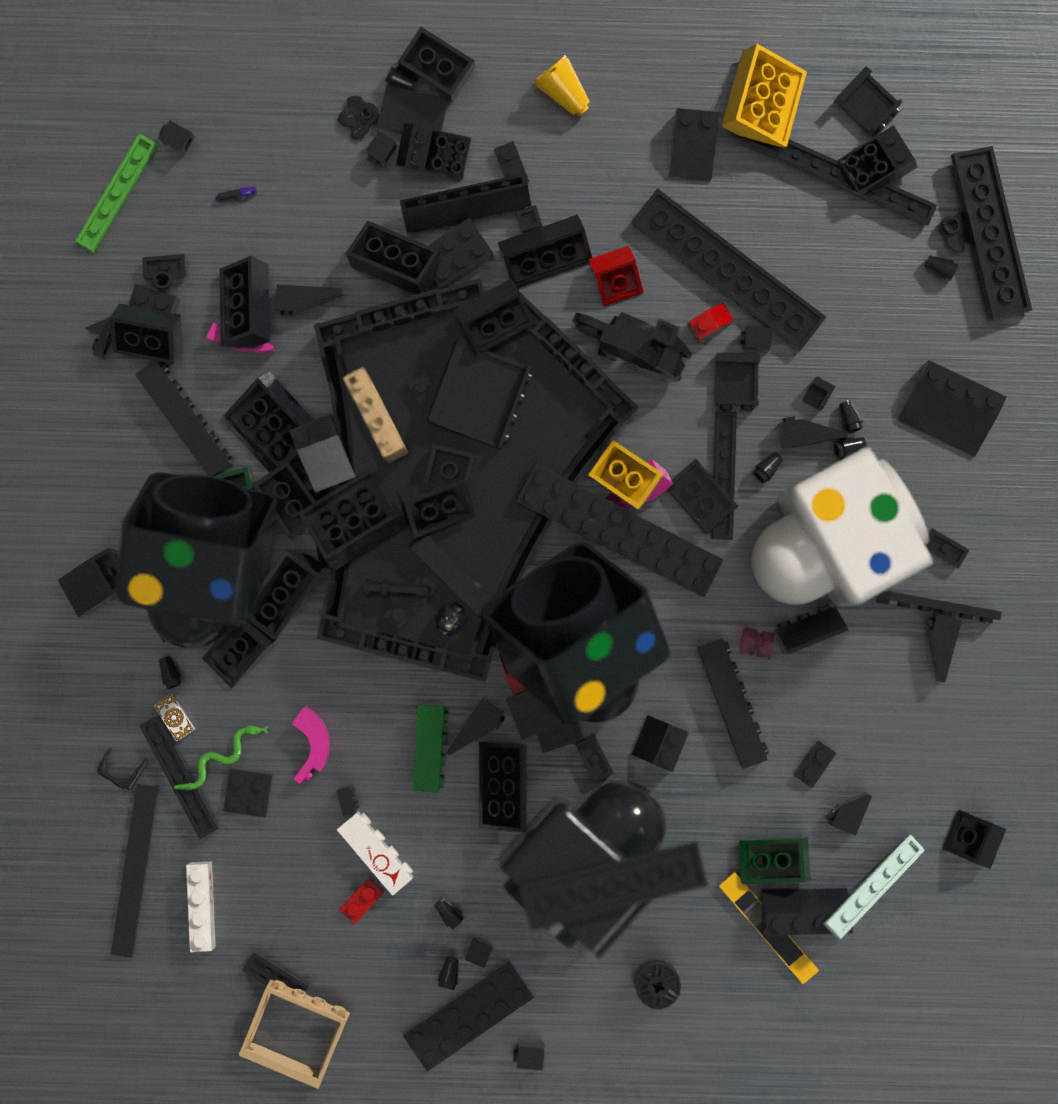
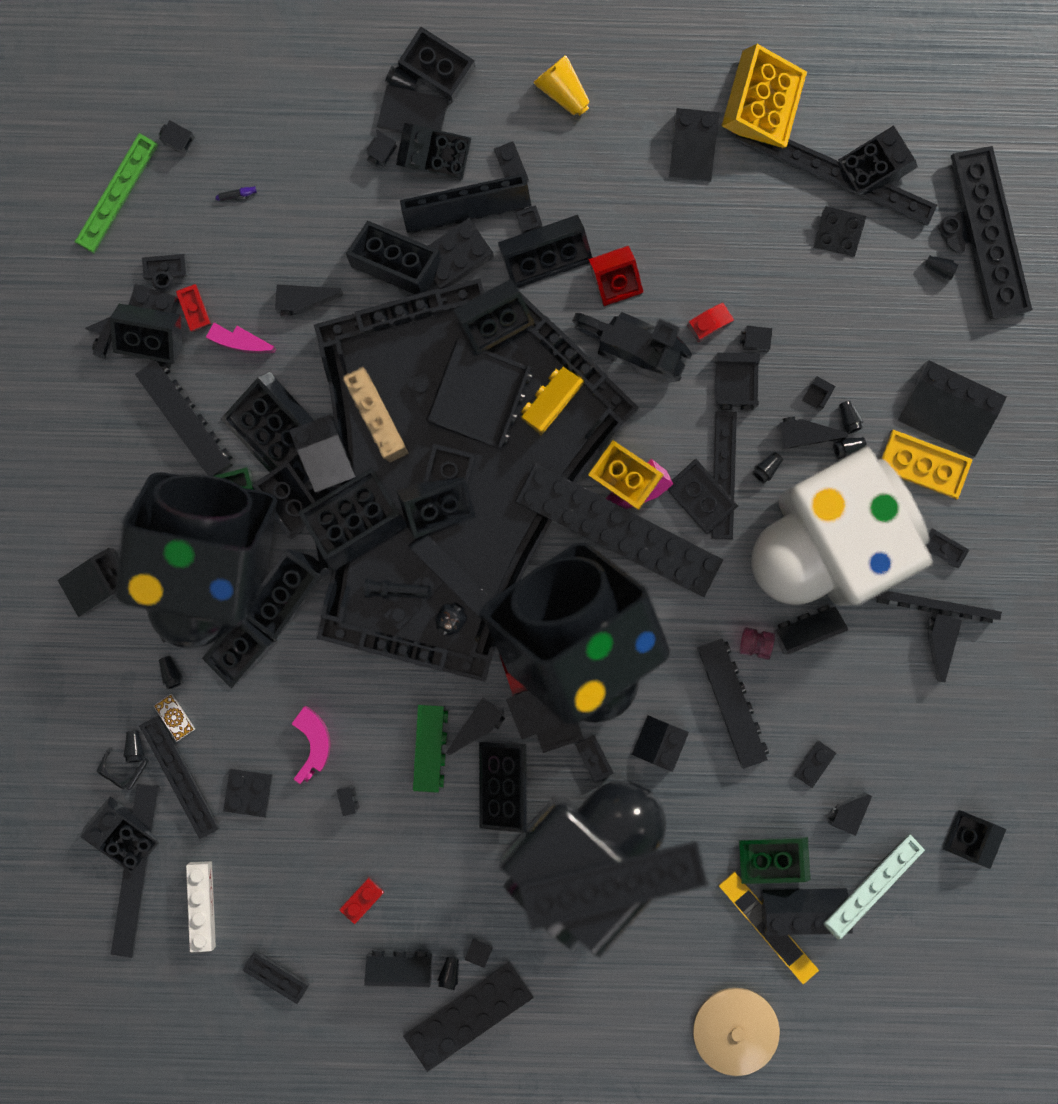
bright green animal [174,725,268,790] -> none
black slope [219,256,270,348] -> none
tan window [239,980,350,1089] -> none
white brick [337,811,414,896] -> none
black plate [338,96,379,139] -> none
black cone [434,897,465,930] -> none
black brick [513,1042,545,1071] -> none
black plate [631,188,826,351] -> none
black wheel [634,958,681,1009] -> none
black panel [834,66,903,136] -> none
none -> black slope [81,796,159,875]
none -> black cone [123,731,145,763]
none -> red plate [176,284,212,332]
none -> black slope [364,949,432,987]
none -> yellow slope [521,367,583,435]
none -> tan dish [693,988,780,1076]
none -> black hinge [814,206,867,257]
none -> yellow tile [881,430,973,500]

